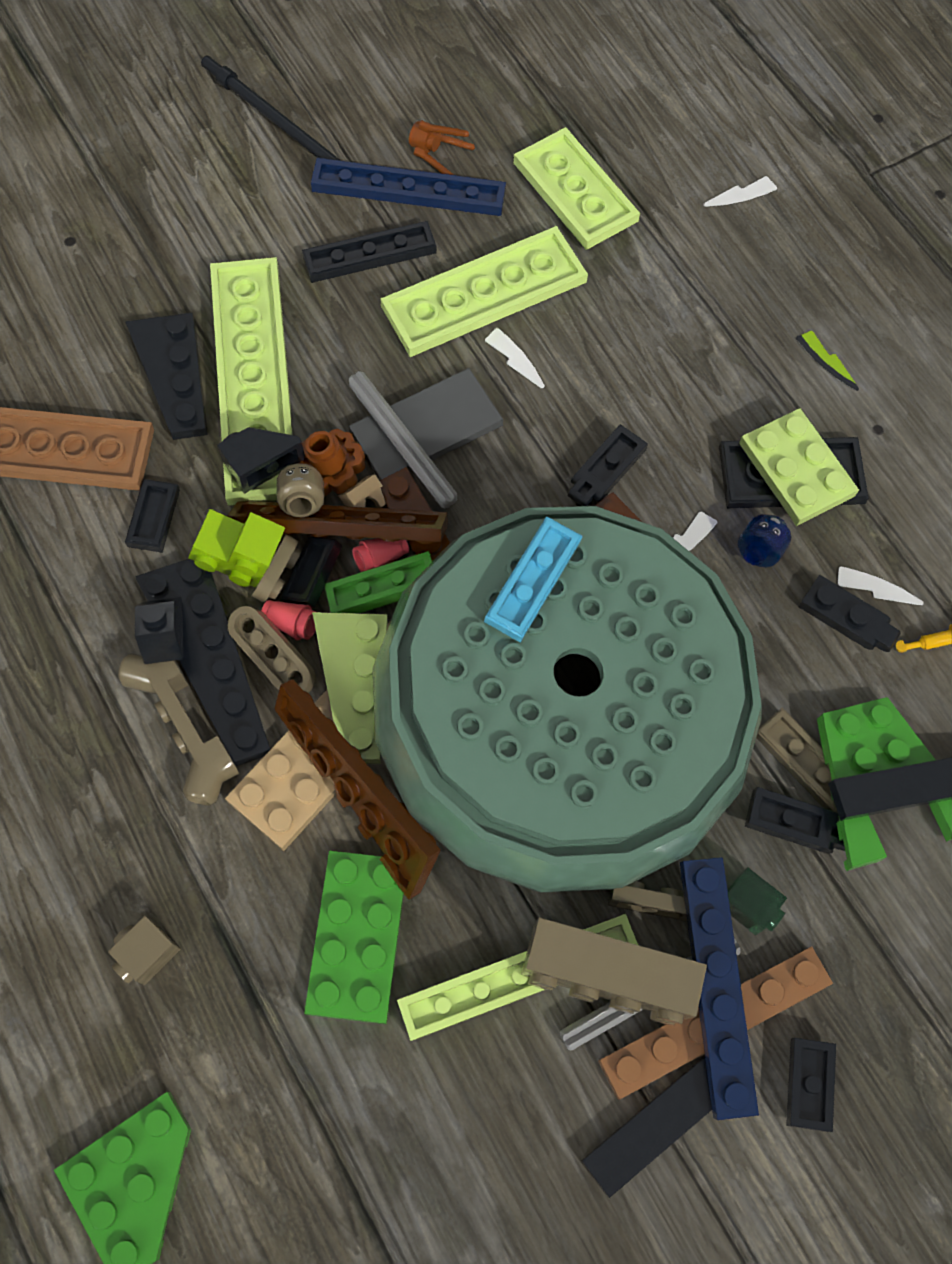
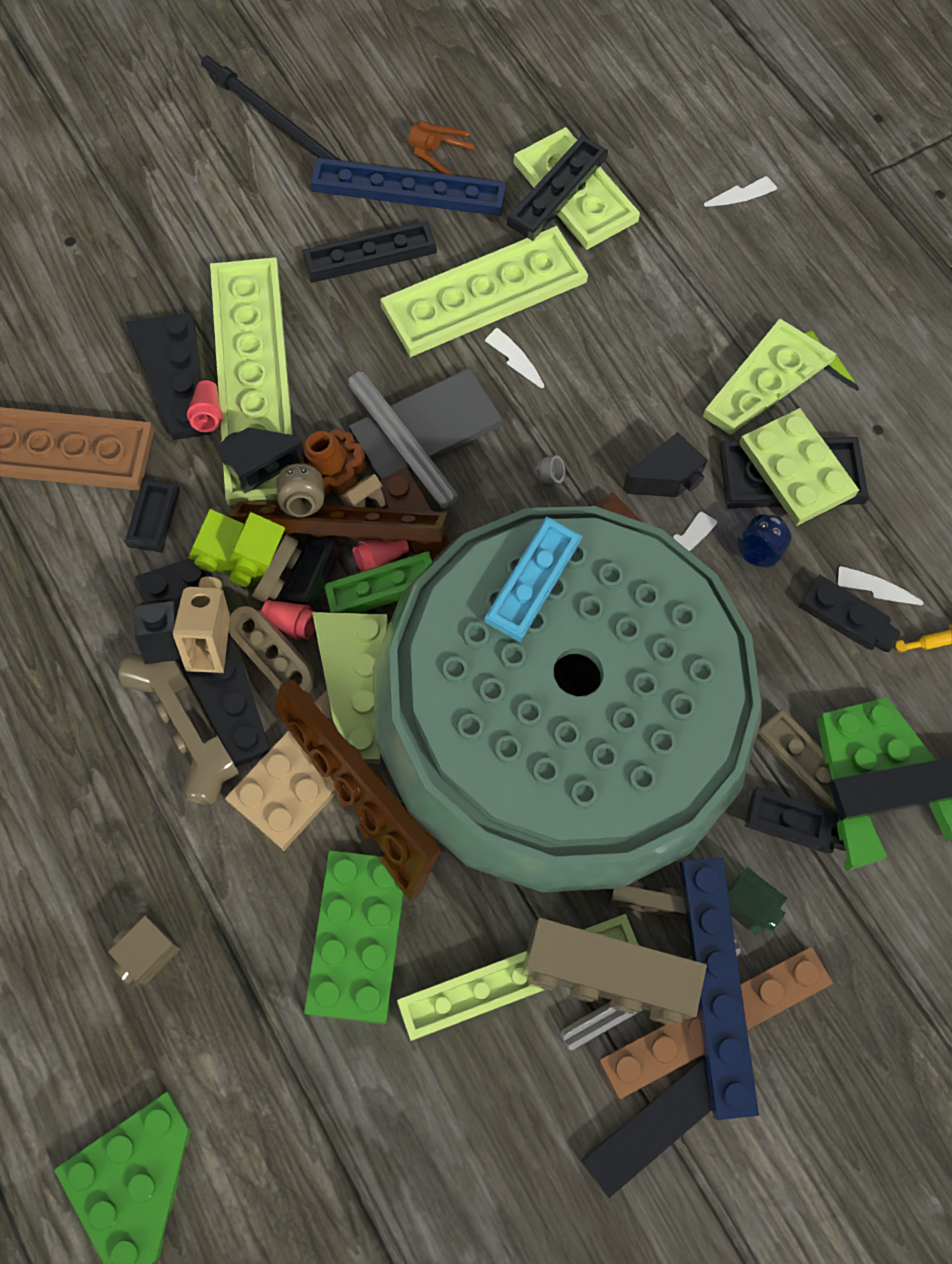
black hinge [567,424,648,506] -> none
black plate [786,1038,836,1132] -> none
none -> tan torso [173,577,230,673]
none -> coral cone [187,380,223,432]
none -> black tile [506,135,608,241]
none -> light grey hinge [535,455,565,484]
none -> black slope [623,432,708,497]
none -> yellowish green wing [702,319,836,435]

